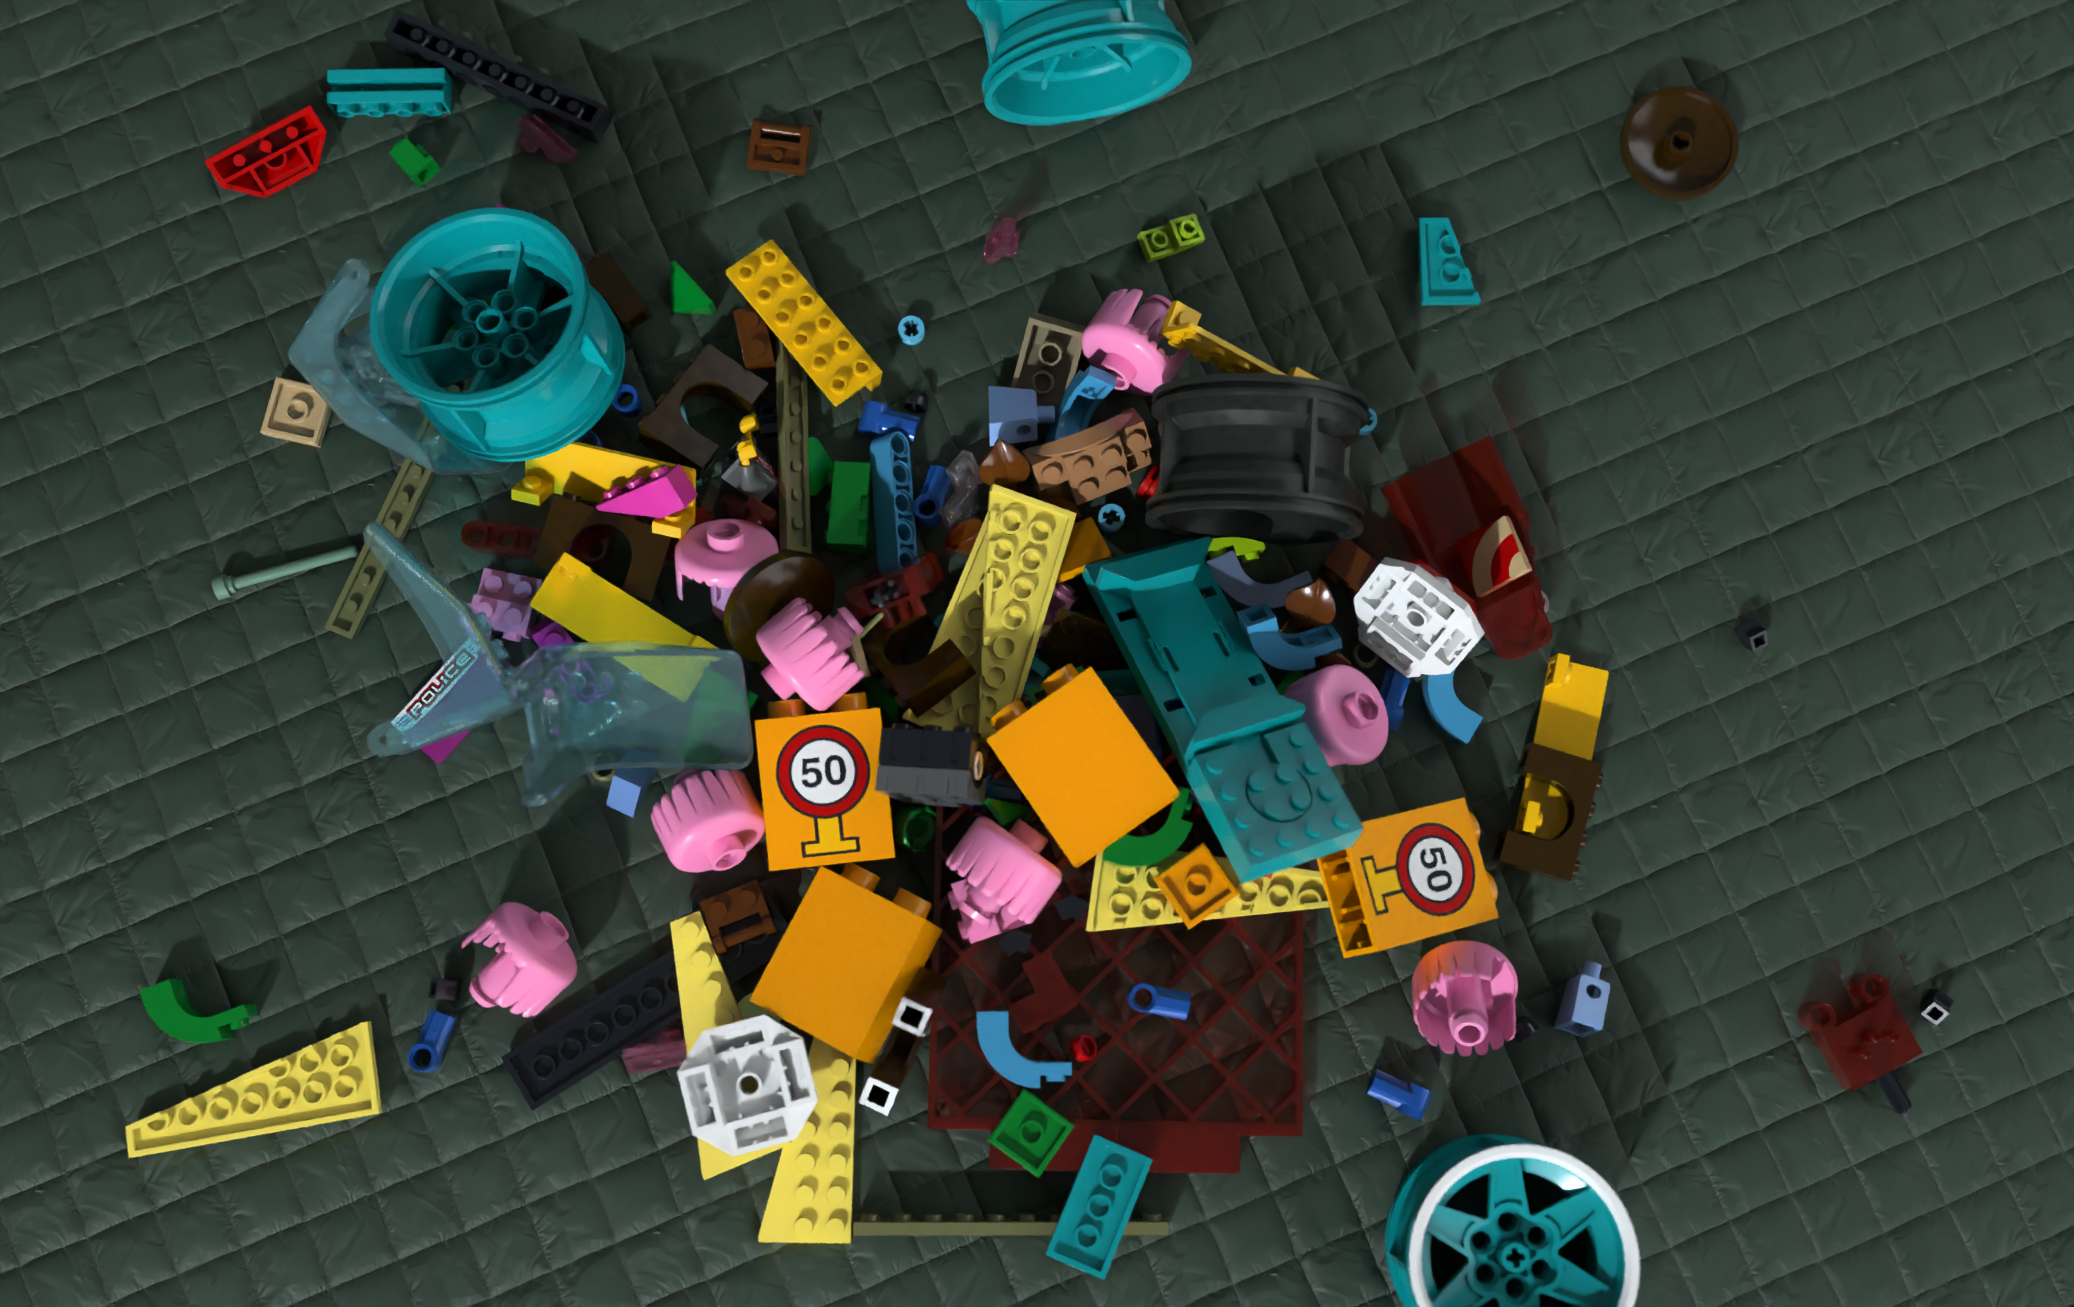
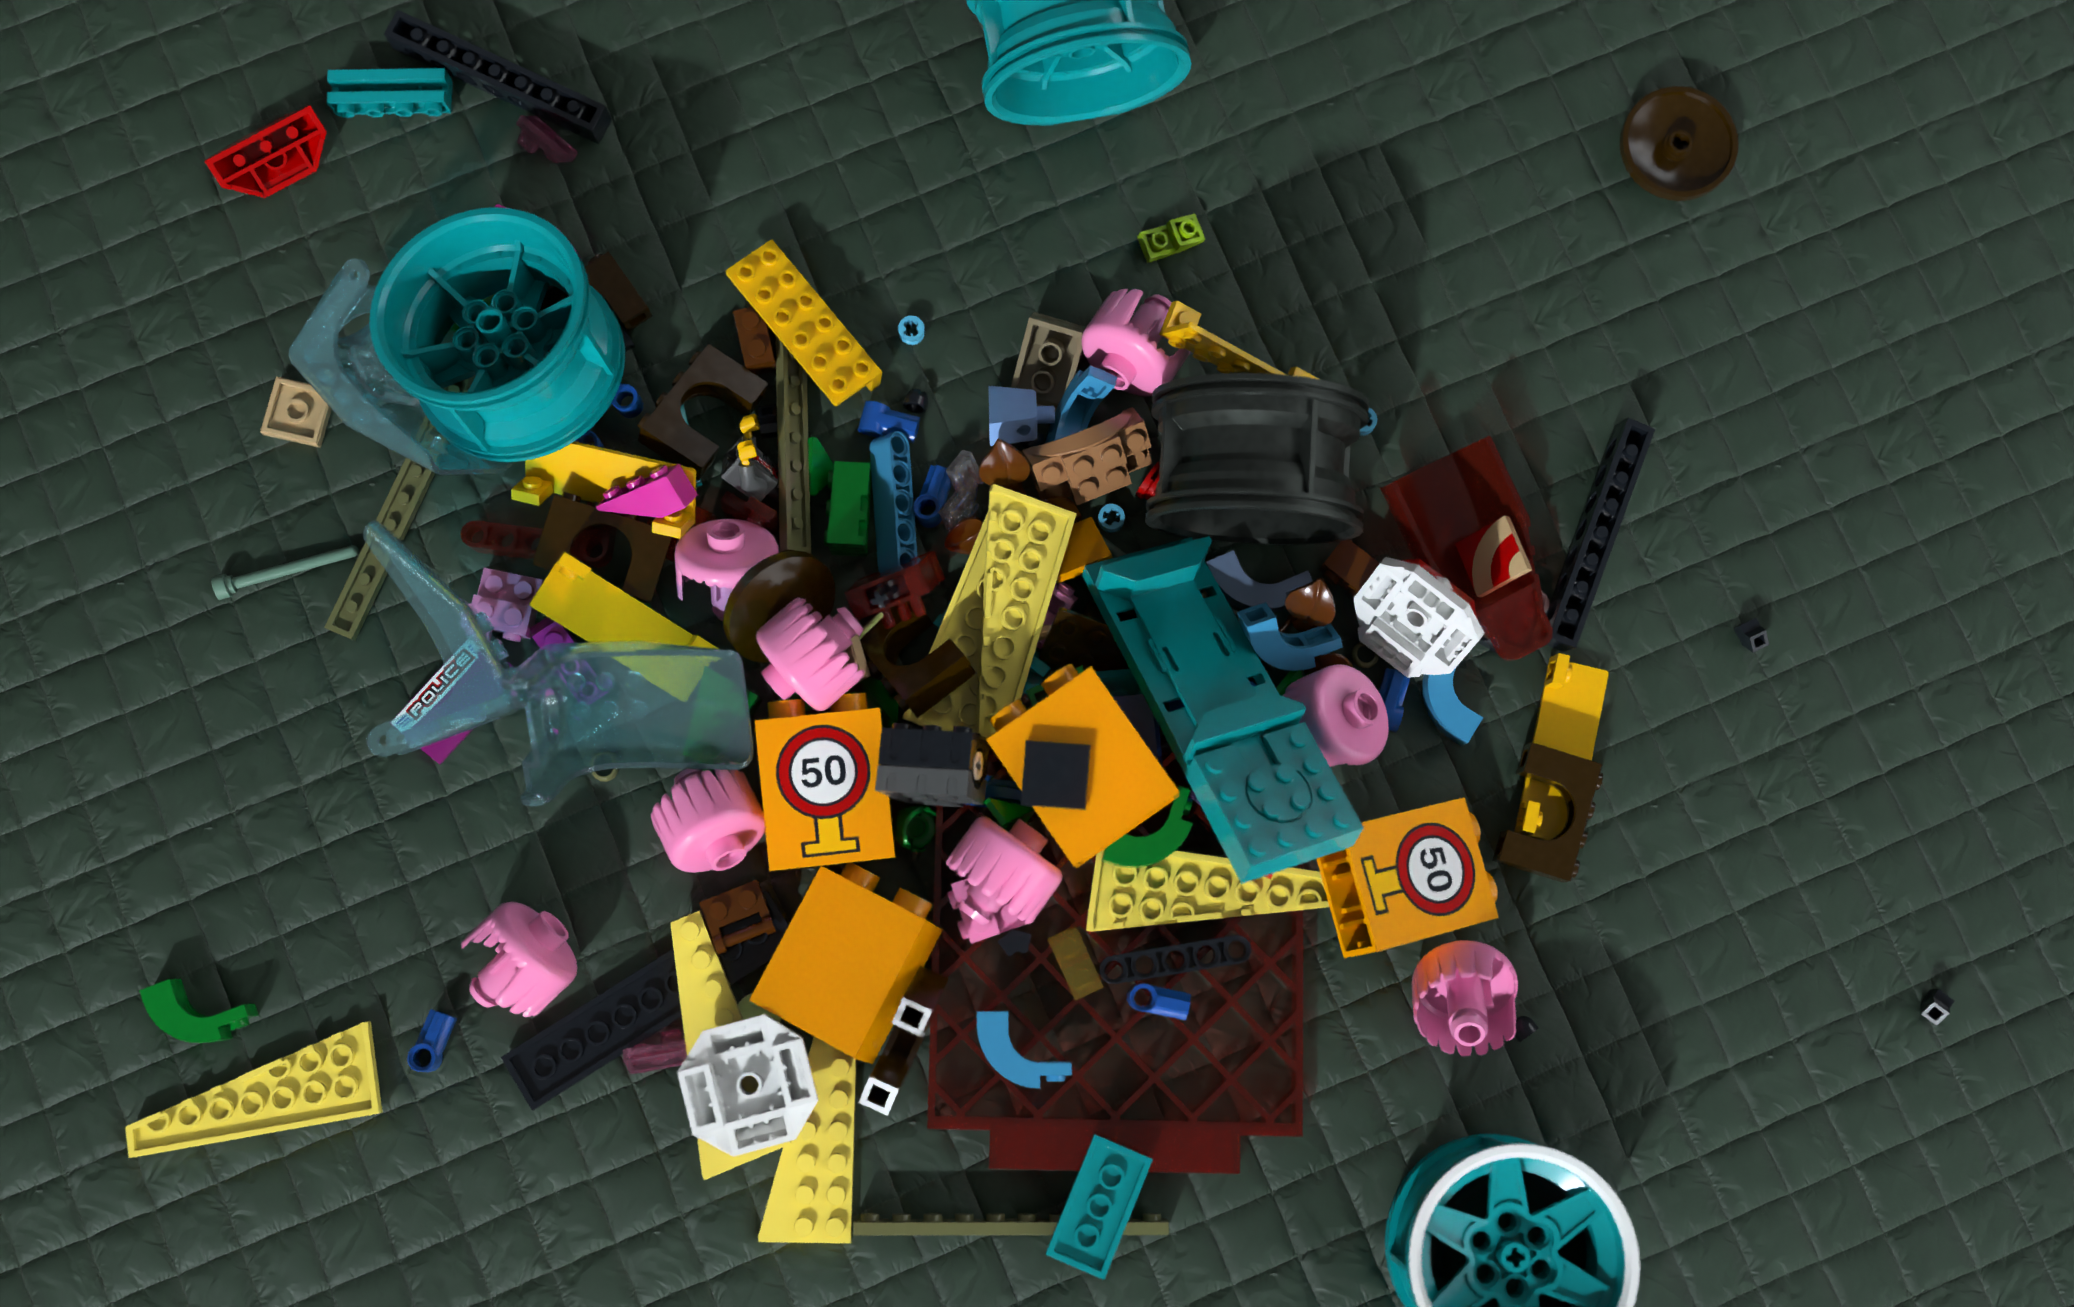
green brick [389,138,441,188] -> none
black piece [428,978,462,1000] -> none
medium blue slope [606,750,660,818] -> none
green slope [670,259,717,315] -> none
reddish brown plate [746,118,812,176] -> none
clear pink hinge [983,217,1019,264] -> none
green tile [987,1088,1075,1178] -> none
clear red plate [1008,950,1078,1035] -> none
black piece [1054,894,1089,921] -> none
red hinge [1069,1034,1097,1061] -> none
light orange tile [1152,842,1240,930] -> none
lime slope [1206,537,1265,563] -> none
blue piece [1365,1069,1433,1121] -> none
teal wing [1417,218,1481,306] -> none
light blue torso [1554,961,1610,1037] -> none
clear red piece [1798,973,1923,1114] -> none
none -> black tile [1021,740,1090,810]
none -> clear yellow slope [1048,926,1103,1000]
none -> black beam [1099,935,1251,984]
none -> black brick [1536,417,1655,652]

